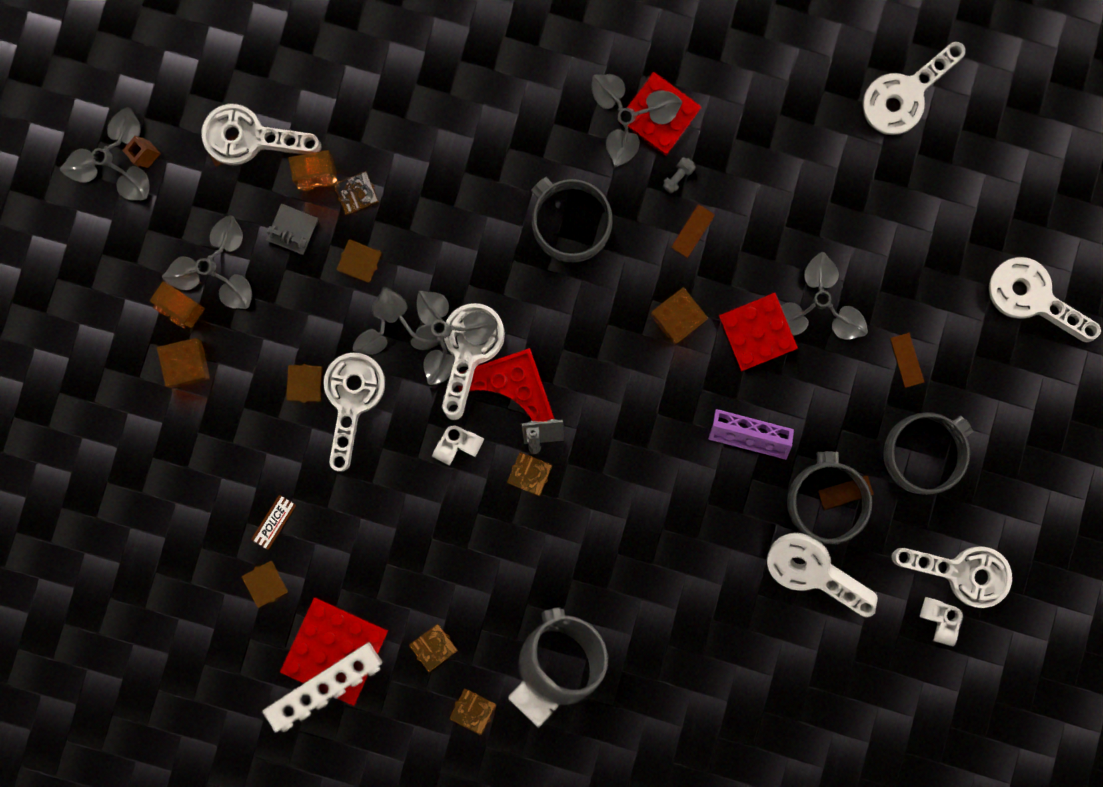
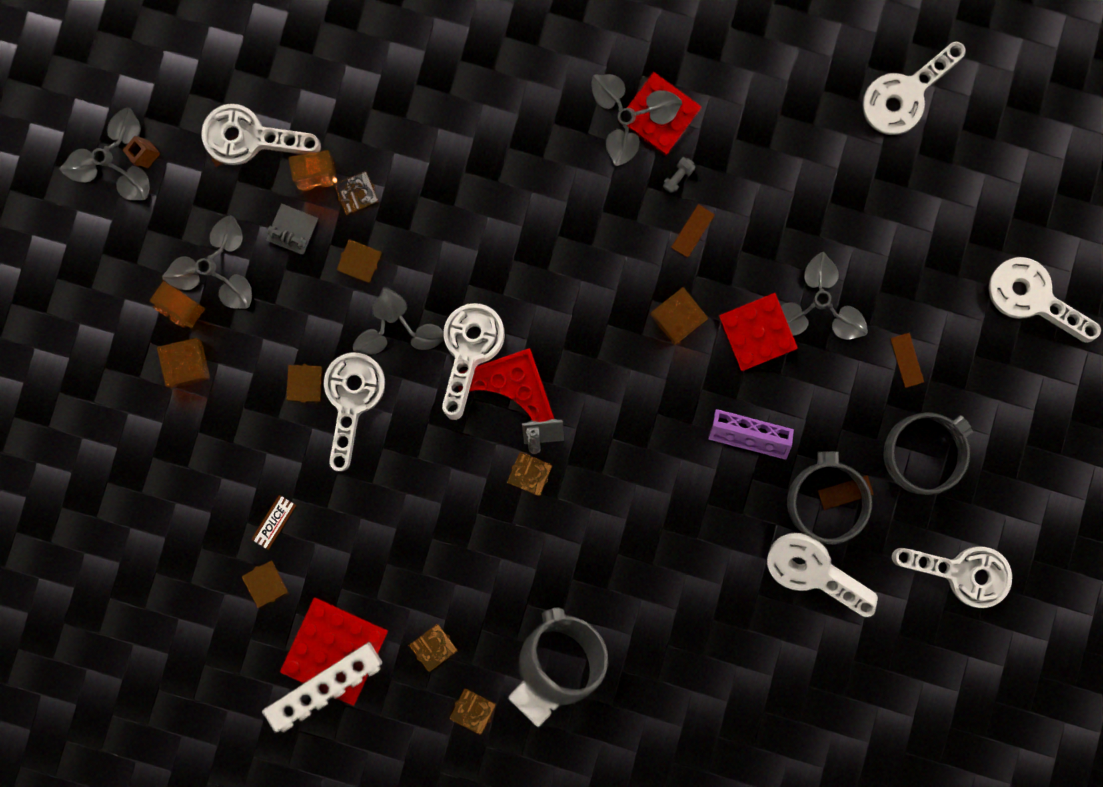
dark grey plant [417,291,497,385] -> none
white piece [432,426,484,466] -> none
dark grey cylinder [531,177,613,262] -> none
white piece [920,597,962,646] -> none

